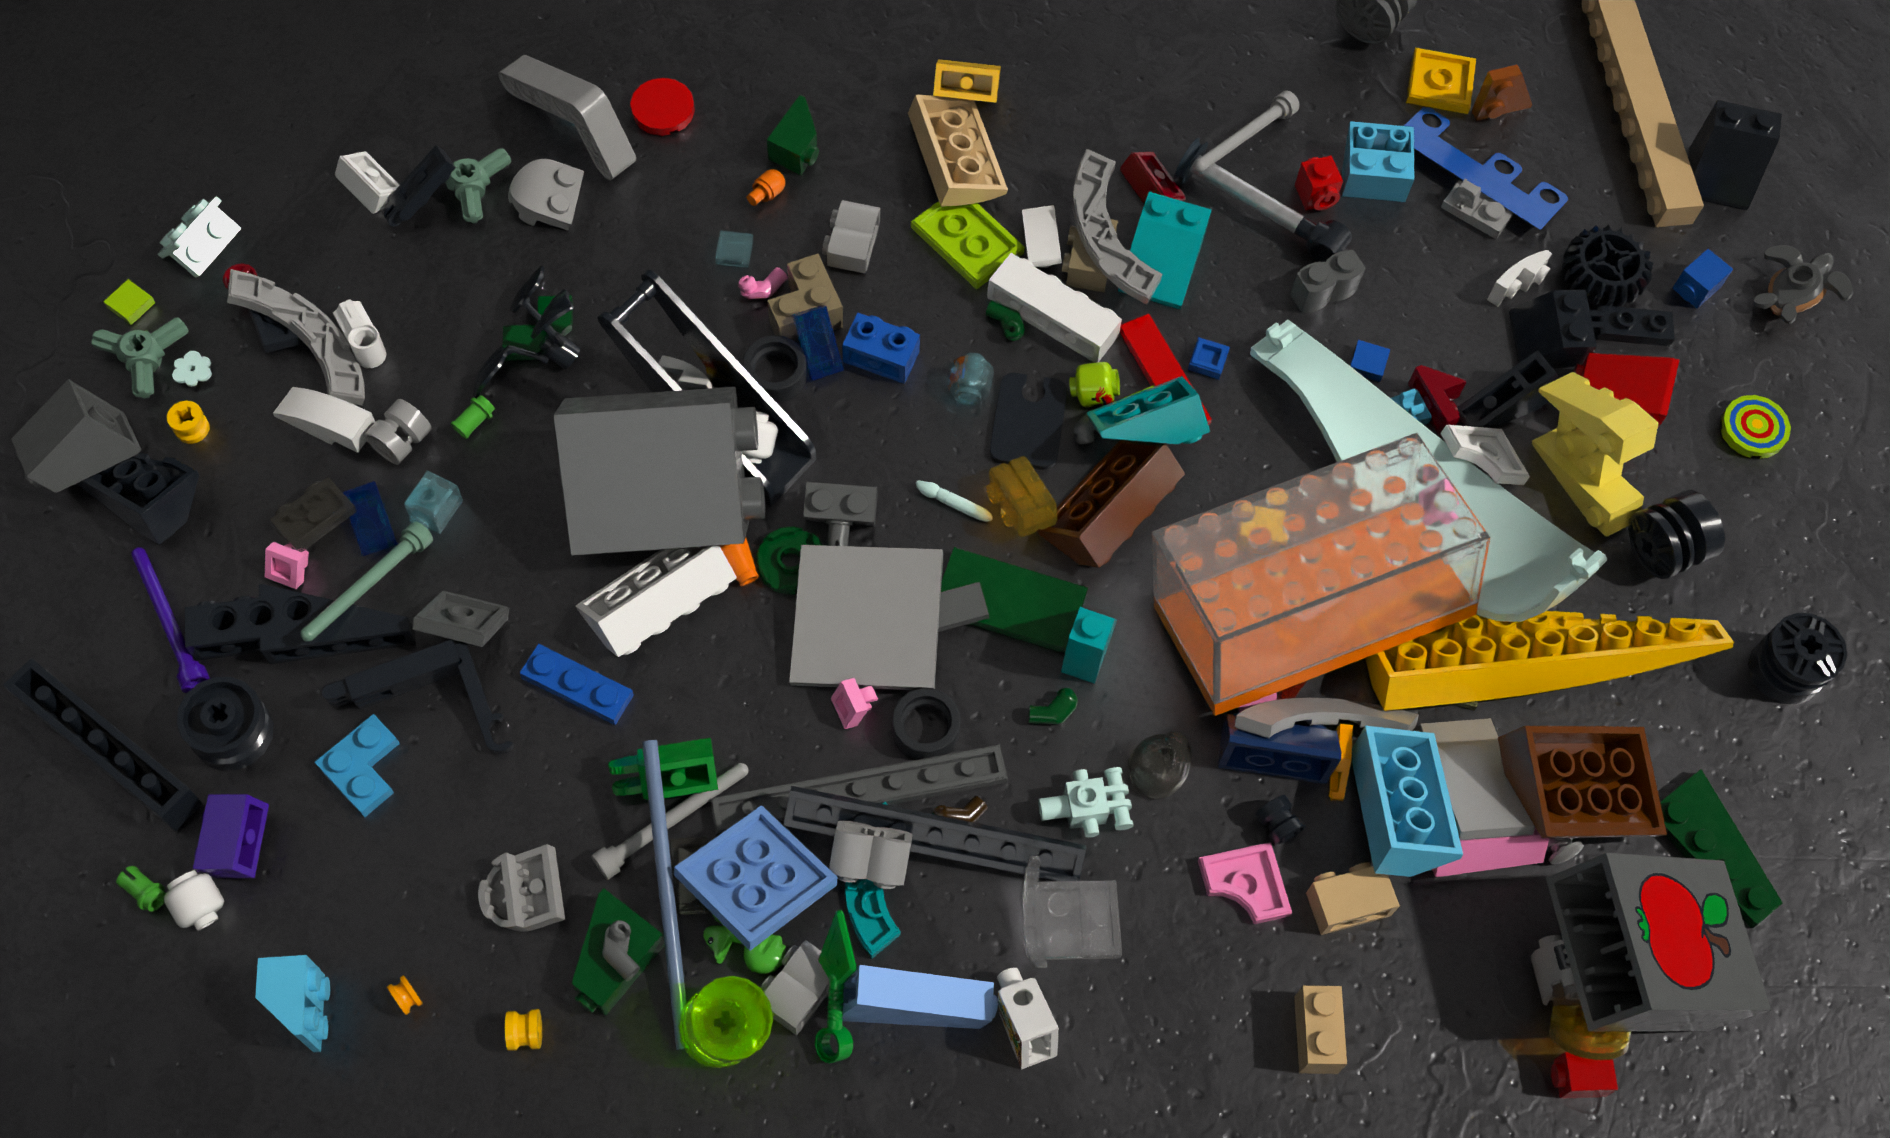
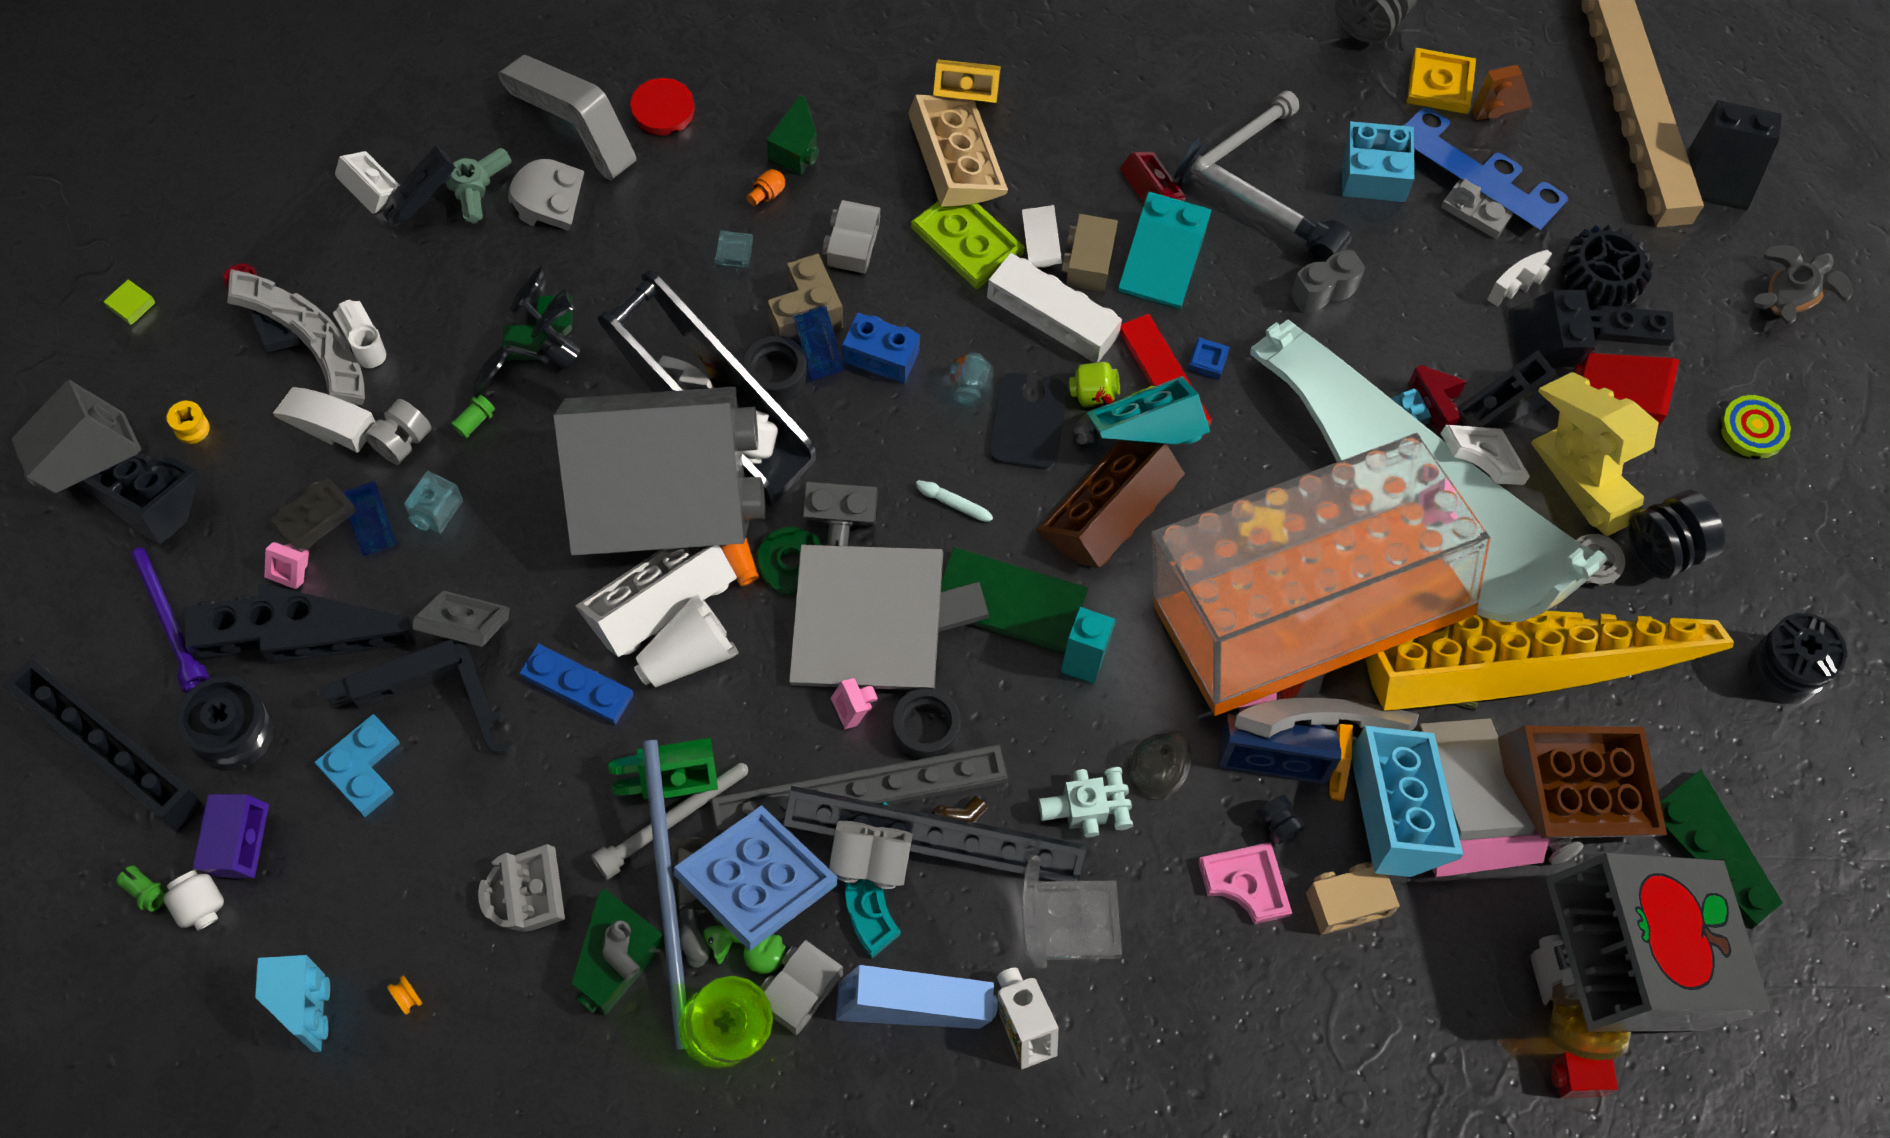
sand green bush [91,318,189,399] -> none
light aqua bracket [158,196,241,278] -> none
light aqua plant [172,351,212,387] -> none
sand green piece [300,521,433,642] -> none
yellow wheel [505,1009,542,1051] -> none
bright pink arm [738,267,788,300] -> none
green piece [815,910,857,1063] -> none
dark green arm [985,300,1025,341] -> none
clear yellow brick [986,456,1057,537] -> none
dark green arm [1029,688,1078,724] -> none
light grey tile [1073,149,1163,305] -> none
red brick [1294,155,1343,211] -> none
tan brick [1294,985,1347,1074] -> none
blue tile [1350,340,1390,382] -> none
blue brick [1672,249,1733,309] -> none
none -> white cone [634,594,739,687]
none -> dark grey arm [679,909,710,968]
none -> light grey gear [1576,534,1625,587]

